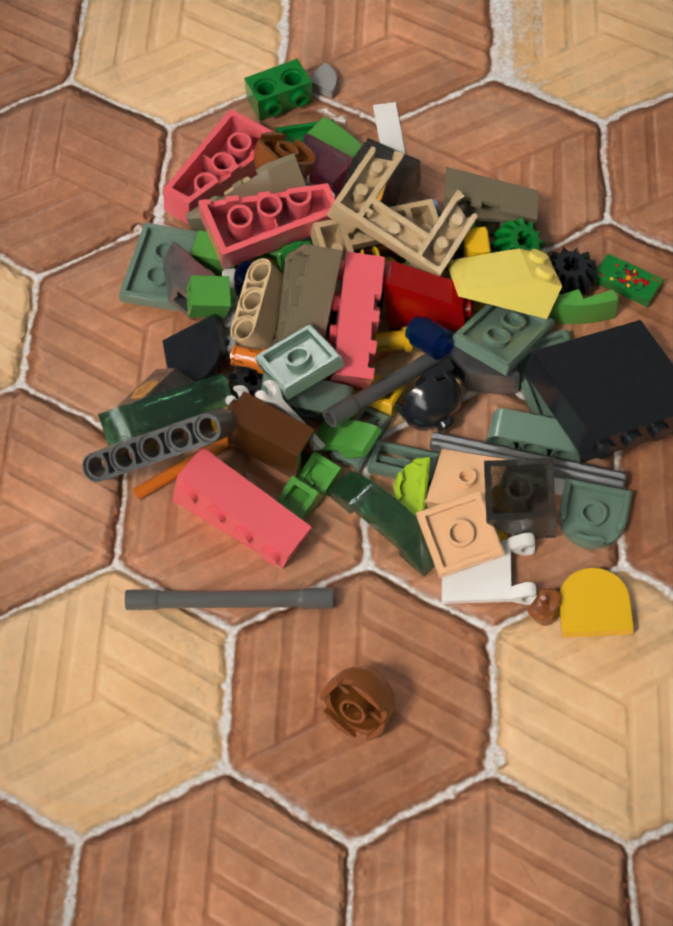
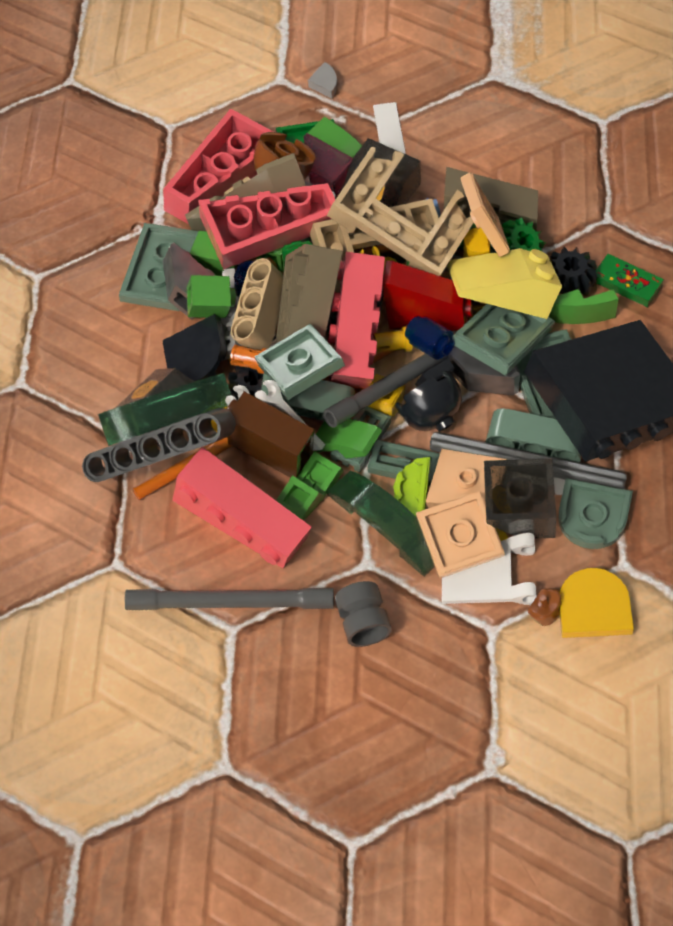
green brick [244,58,313,121] -> none
dark orange cylinder [320,666,395,740] -> none
none -> dark grey wheel [335,581,392,647]
none -> light nougat plate [460,172,510,257]

